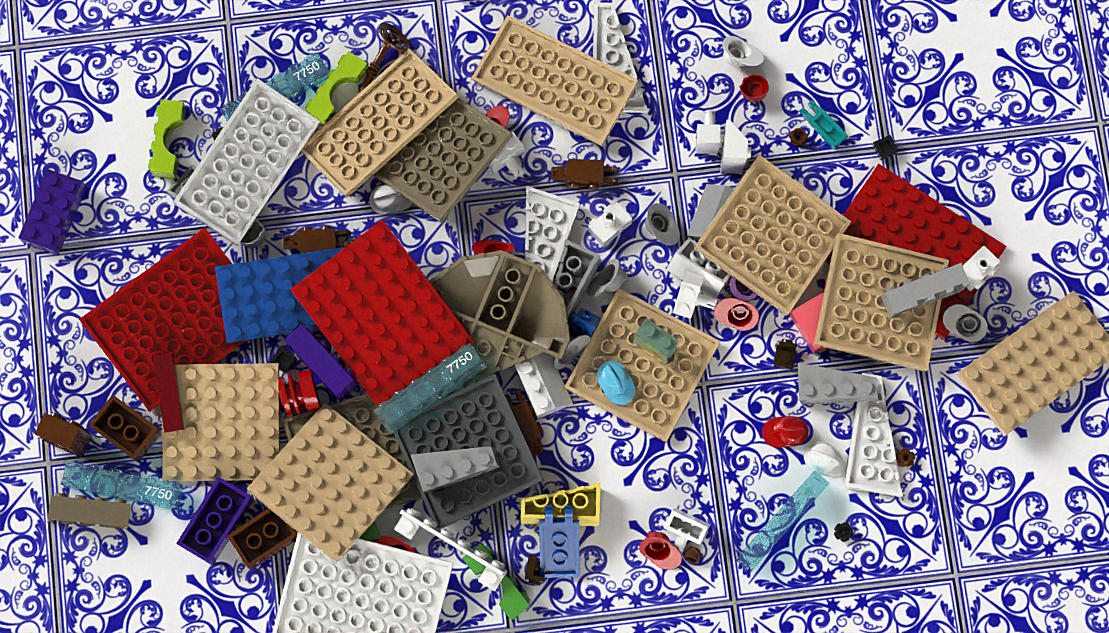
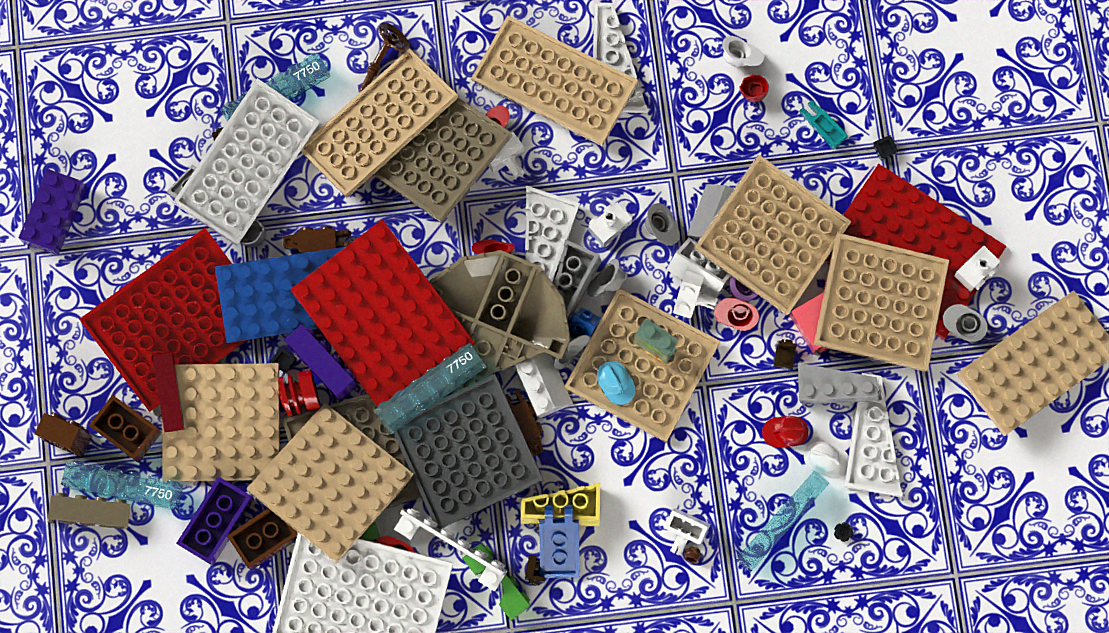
lime arch [148,99,186,179] -> none
lime arch [305,51,368,126] -> none
white piece [369,184,413,214] -> none
light grey wedge [411,446,501,494] -> none
reddish brown hinge [551,159,619,189] -> none
piece [639,531,682,570] -> none
white brick [695,110,724,154] -> none
white slope [720,120,751,175] -> none
reddish brown plate [789,128,808,146] -> none
light grey wedge [881,263,970,318] -> none
reddish brown plate [896,448,915,467] -> none

